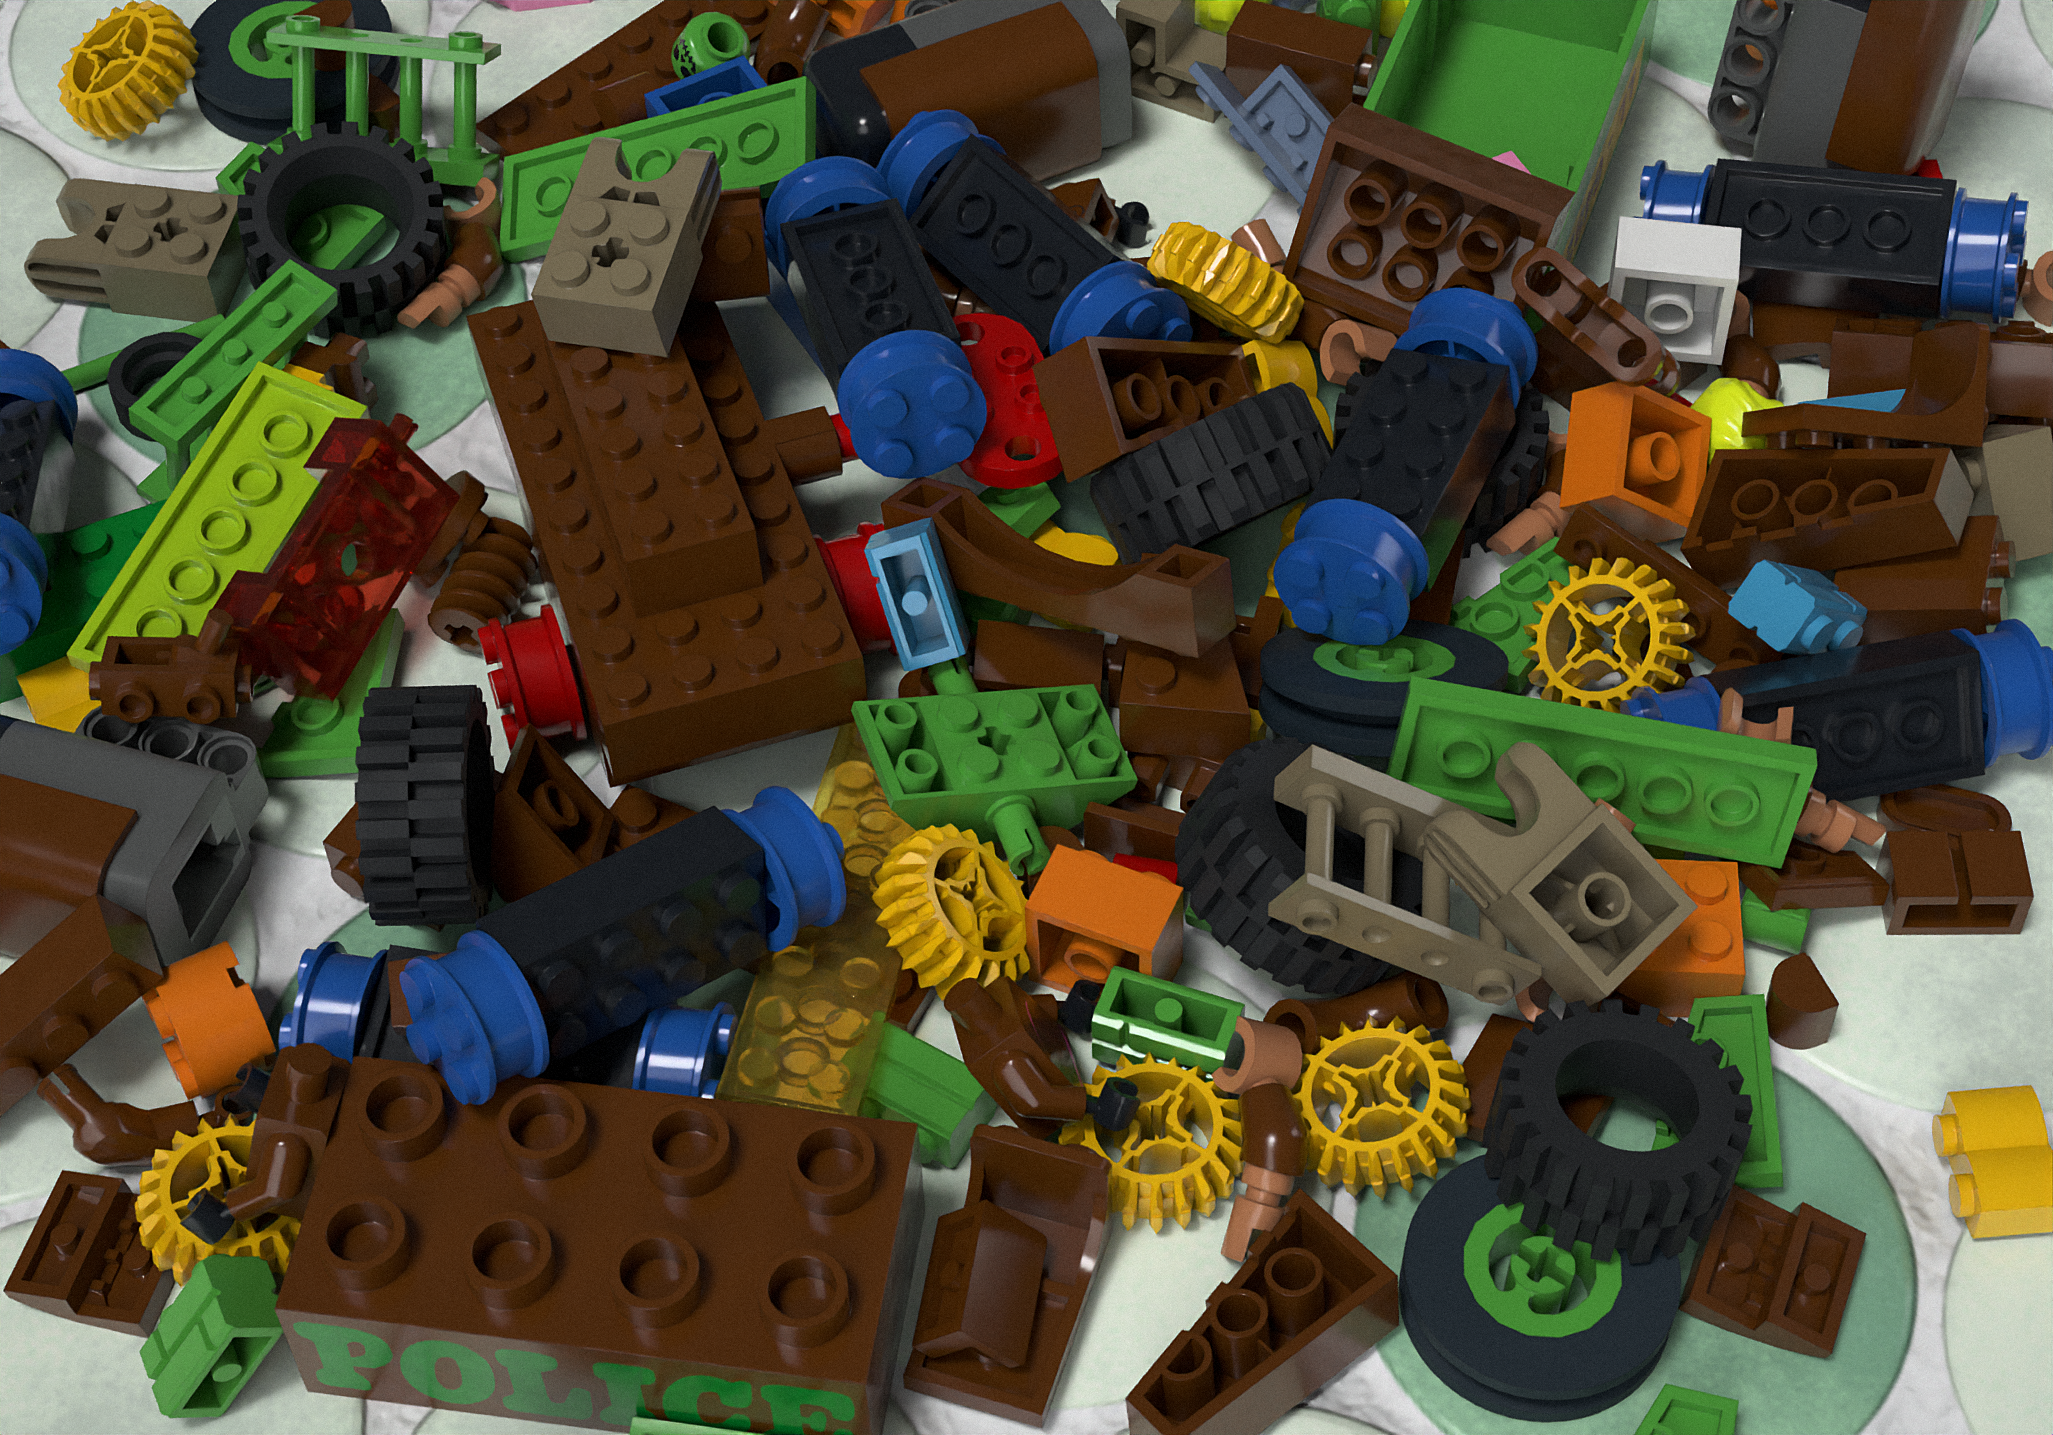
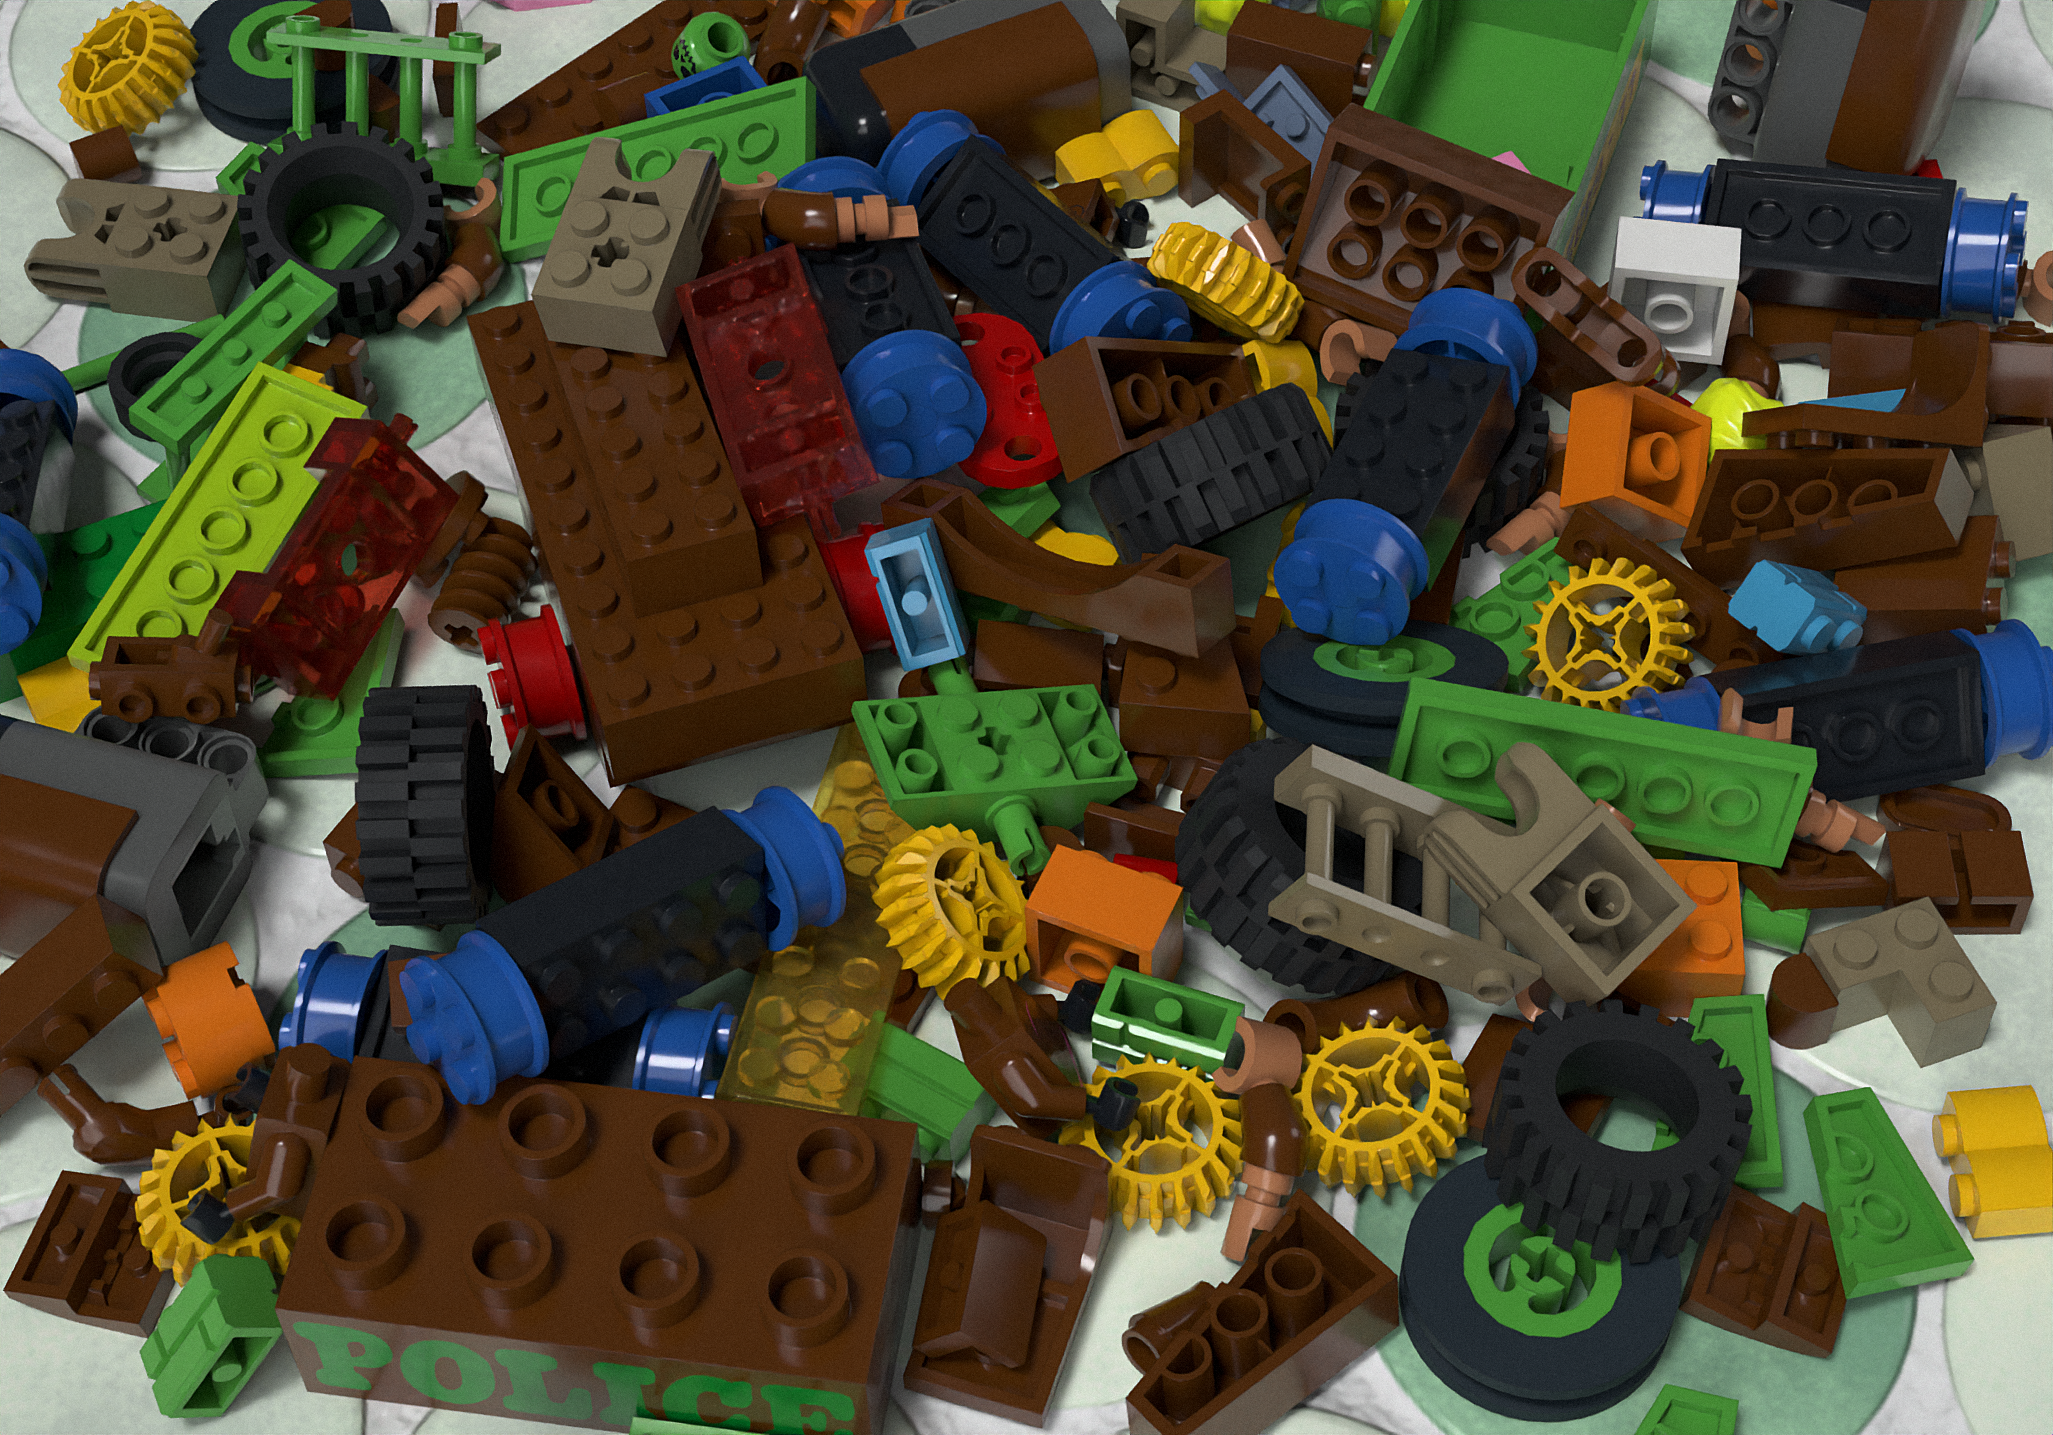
none -> reddish brown brick [69,125,143,184]
none -> reddish brown tile [432,2,463,118]
none -> clear red brick [674,242,880,542]
none -> piece [718,171,919,251]
none -> reddish brown tile [922,1159,968,1231]
none -> yellow brick [1054,109,1179,208]
none -> reddish brown cone [1121,1281,1216,1375]
none -> reddish brown panel [1178,88,1312,257]
none -> dark tan brick [1803,897,1997,1068]
none -> bright green wing [1803,1087,1975,1300]

